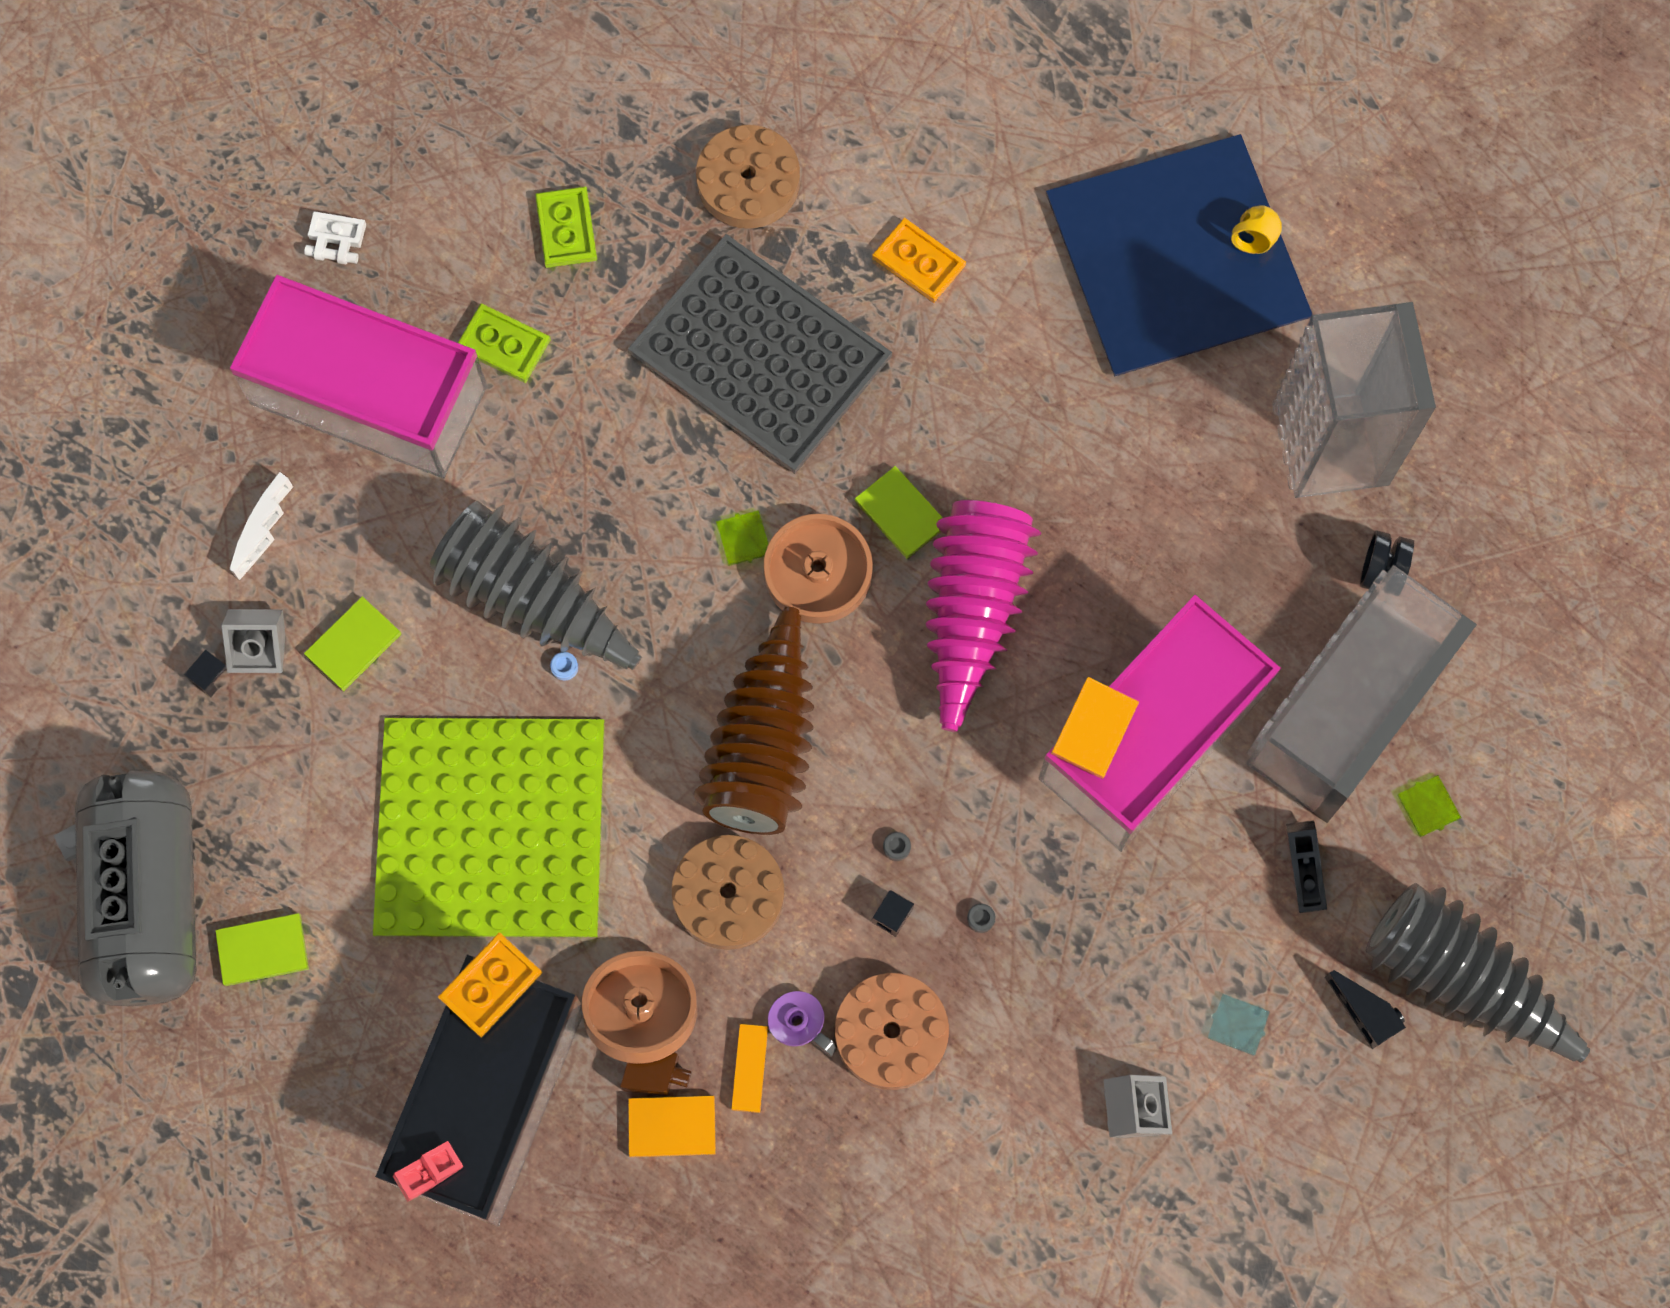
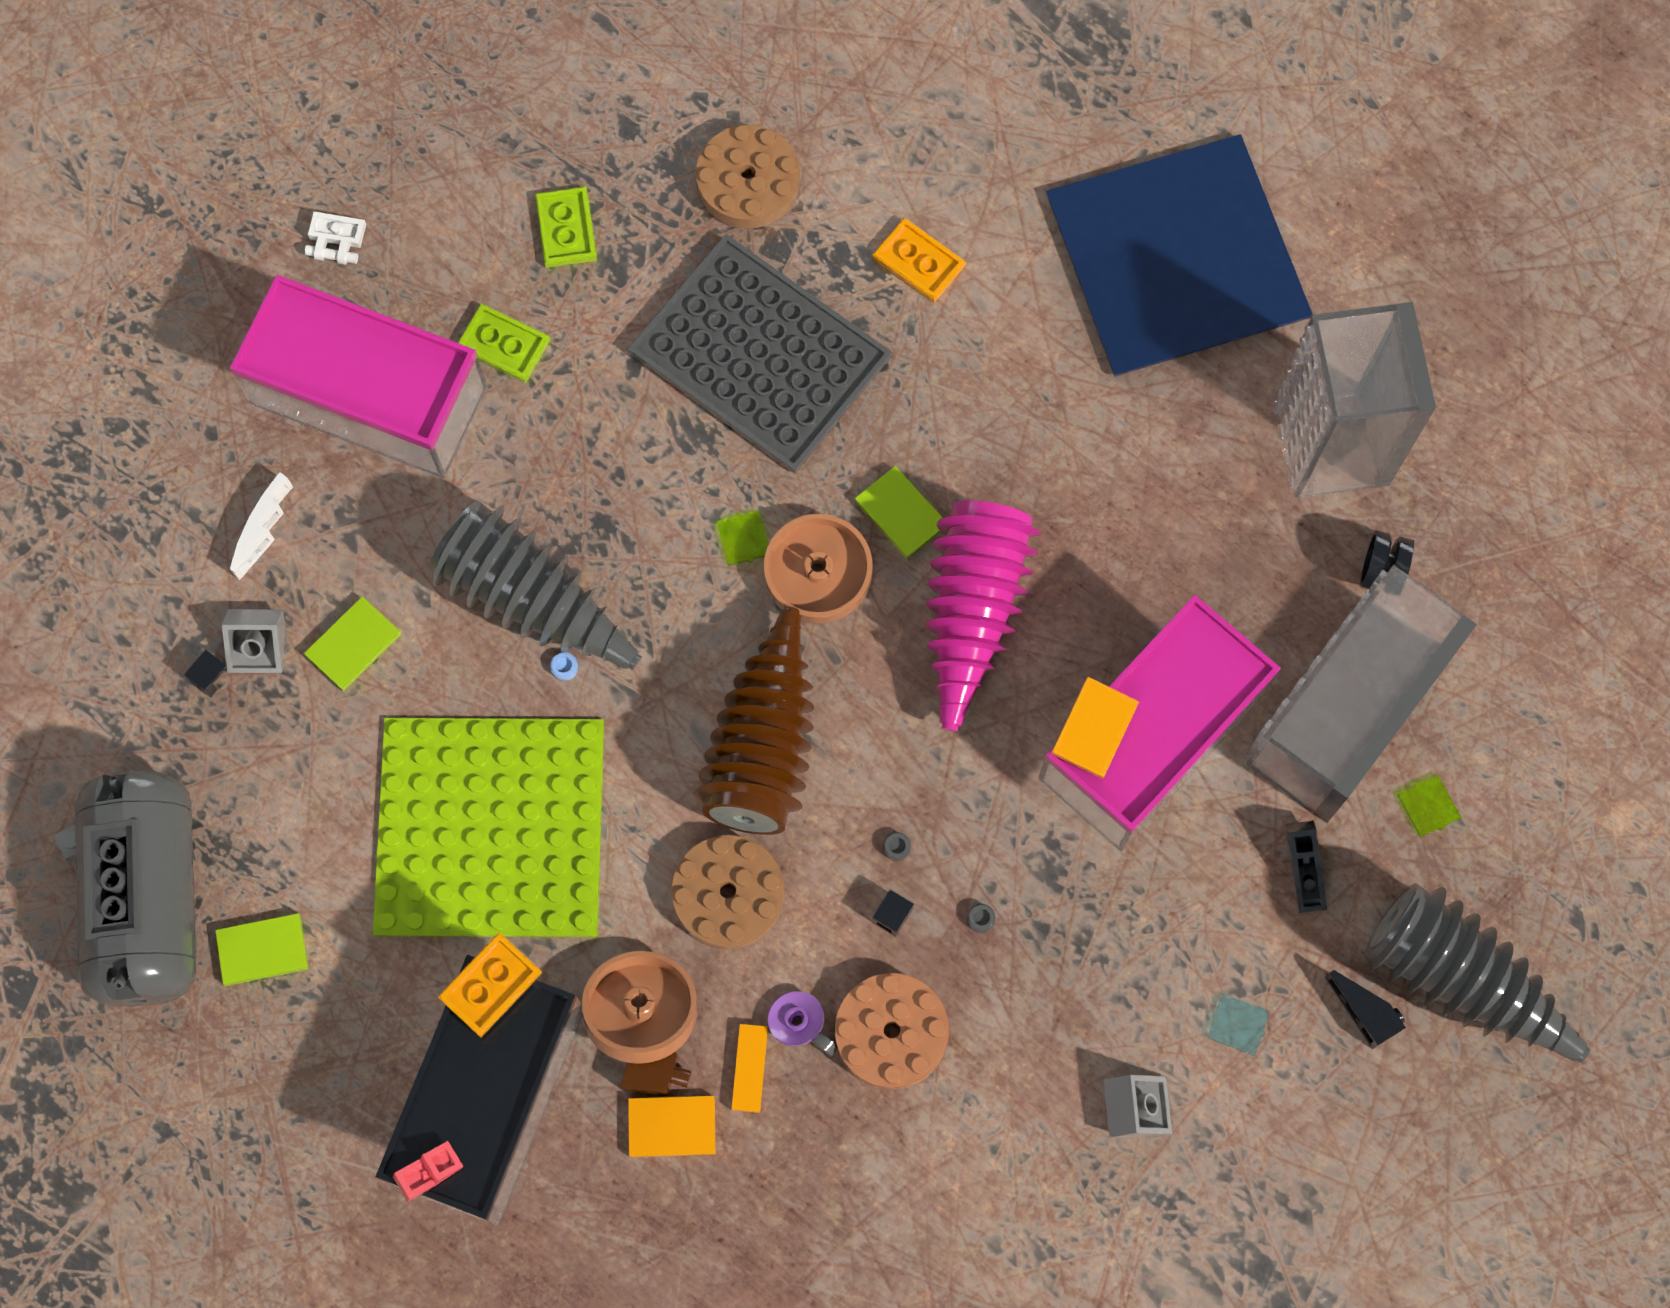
yellow helmet [1231,205,1282,254] -> none

